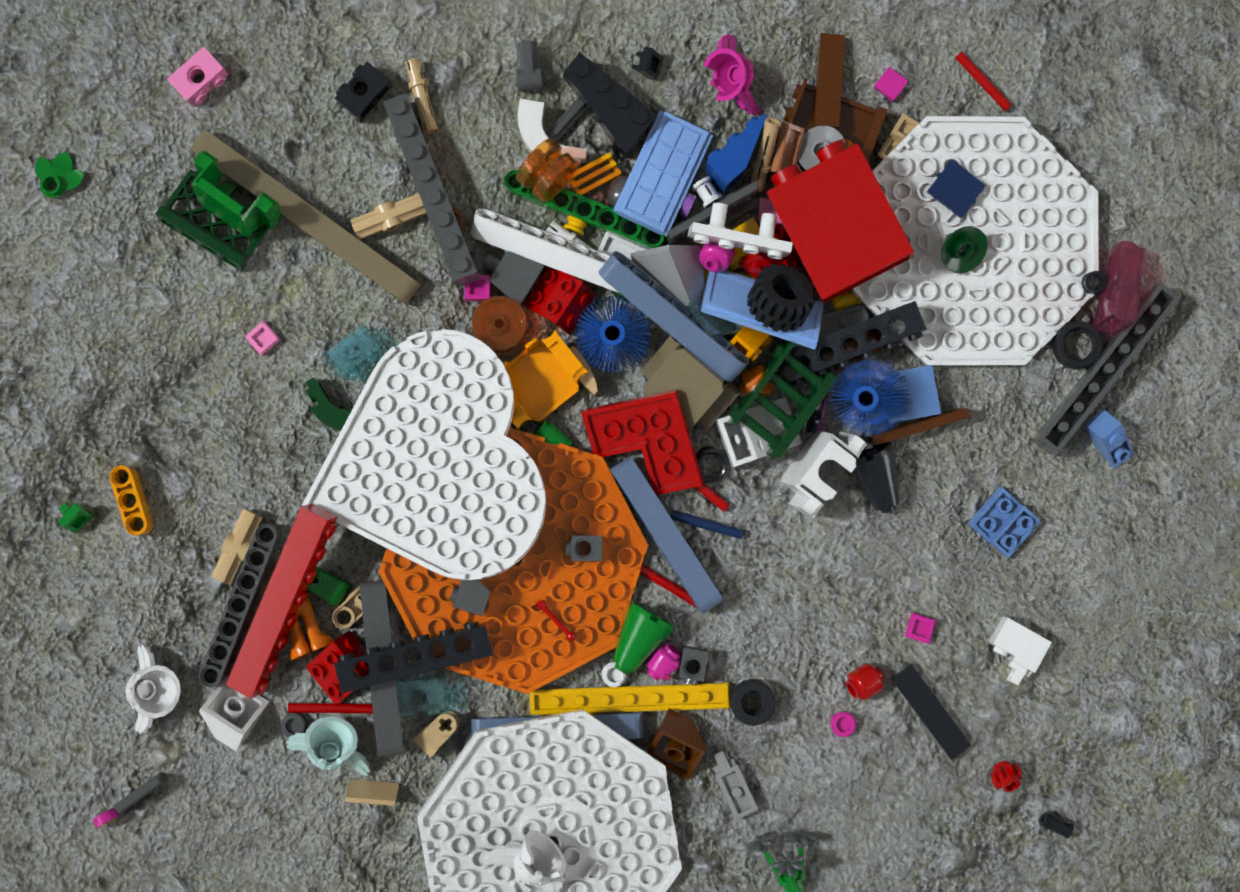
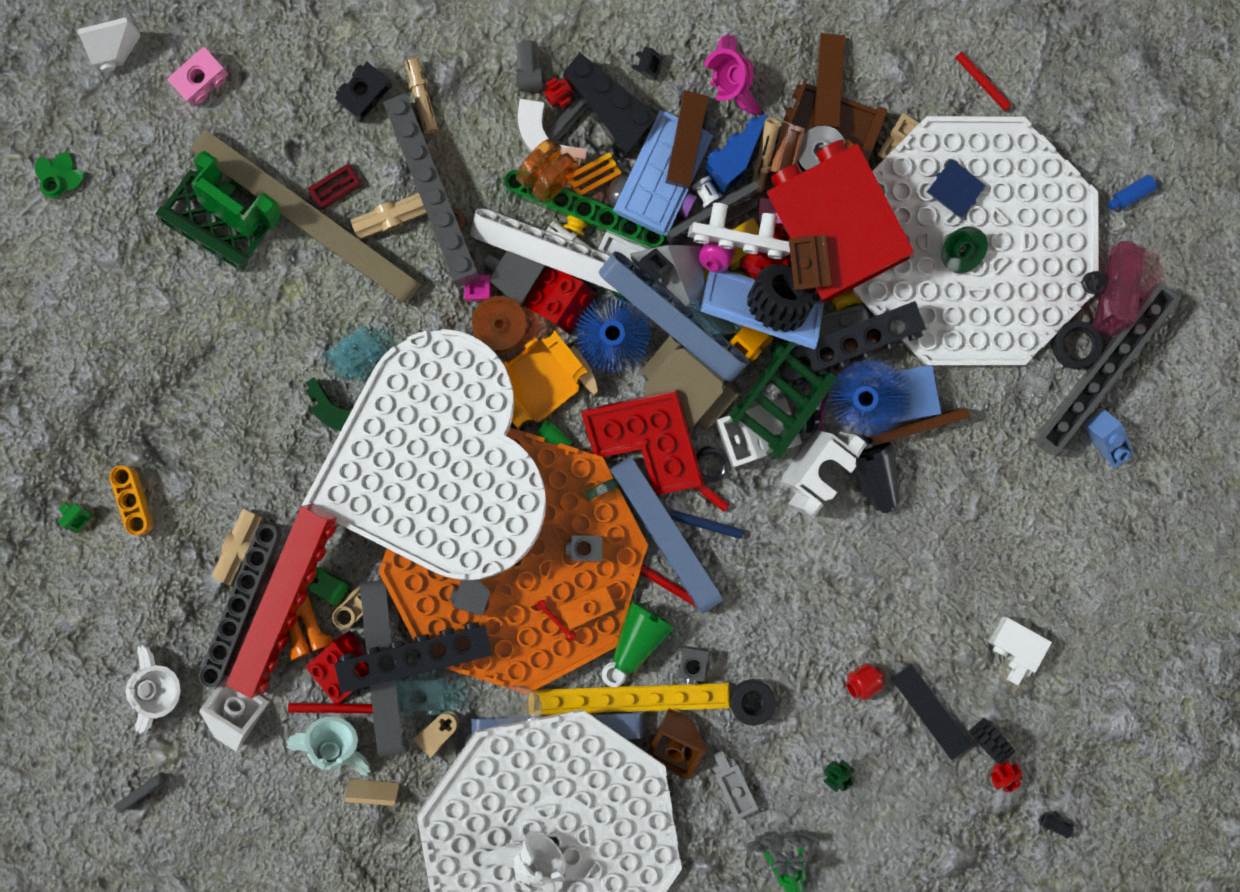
dark pink tile [93,808,120,829] -> none
bright pink tile [245,321,281,356] -> none
dark grey tile [281,713,307,737] -> none
dark pink head [645,643,682,681] -> none
orange head [738,365,775,397] -> none
dark pink tile [830,711,856,737] -> none
dark pink tile [873,67,909,103] -> none
dark pink tile [904,613,936,644] -> none
medium blue slope [967,486,1041,559] -> none
none -> white slope [78,17,141,72]
none -> dark red tile [307,163,363,211]
none -> clear dish [492,686,542,726]
none -> red gear [543,77,574,109]
none -> orange plate [559,586,616,630]
none -> clear green tile [585,478,619,501]
none -> black tile [638,248,674,283]
none -> reddish brown tile [665,90,708,189]
none -> reddish brown plate [789,234,832,291]
none -> dark green gear [824,759,855,792]
none -> black tyre [969,717,1015,765]
none -> blue cylinder [1107,174,1157,211]

